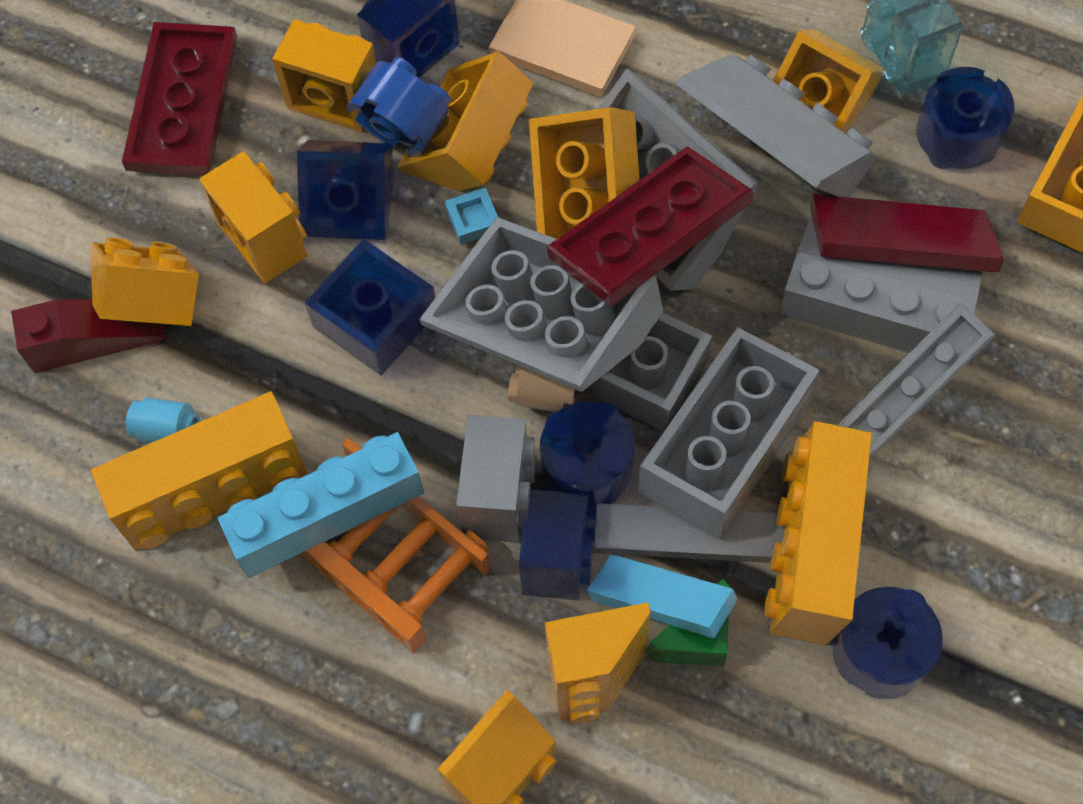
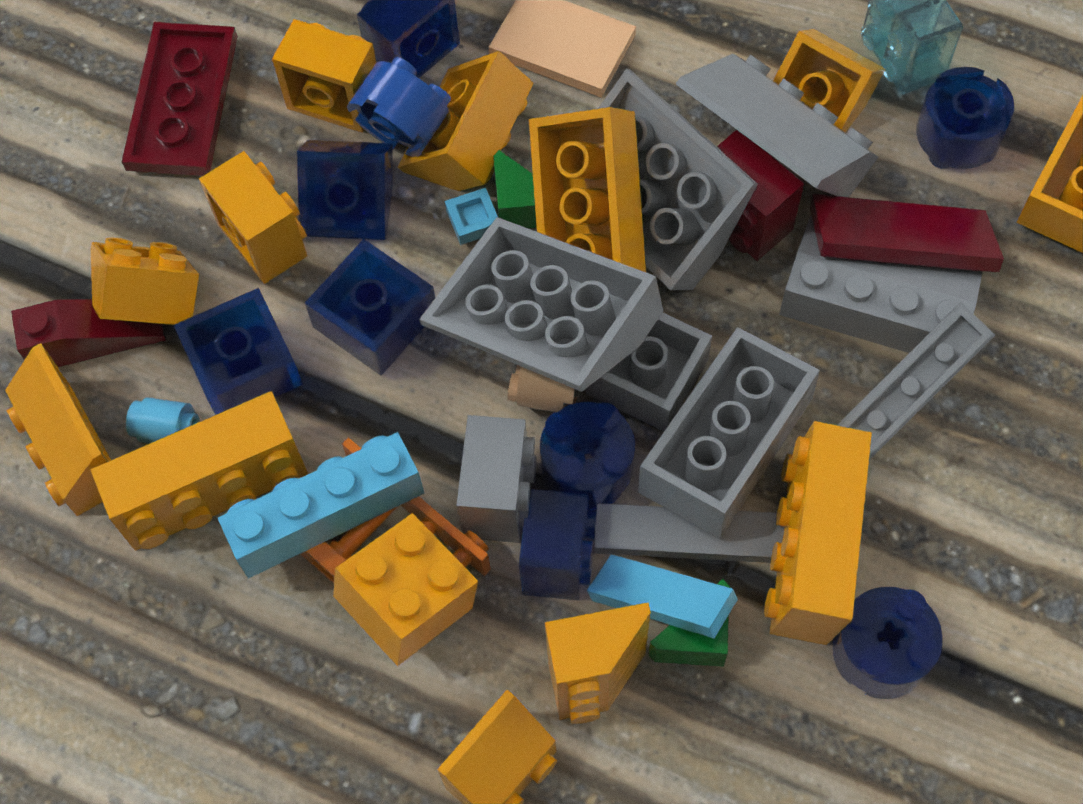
dark red tile [546,146,754,307] -> none
none -> light orange slope [5,343,111,516]
none -> clear blue brick [174,288,303,415]
none -> light orange brick [333,513,478,666]
none -> green slope [493,150,537,229]
none -> dark red brick [717,129,804,262]

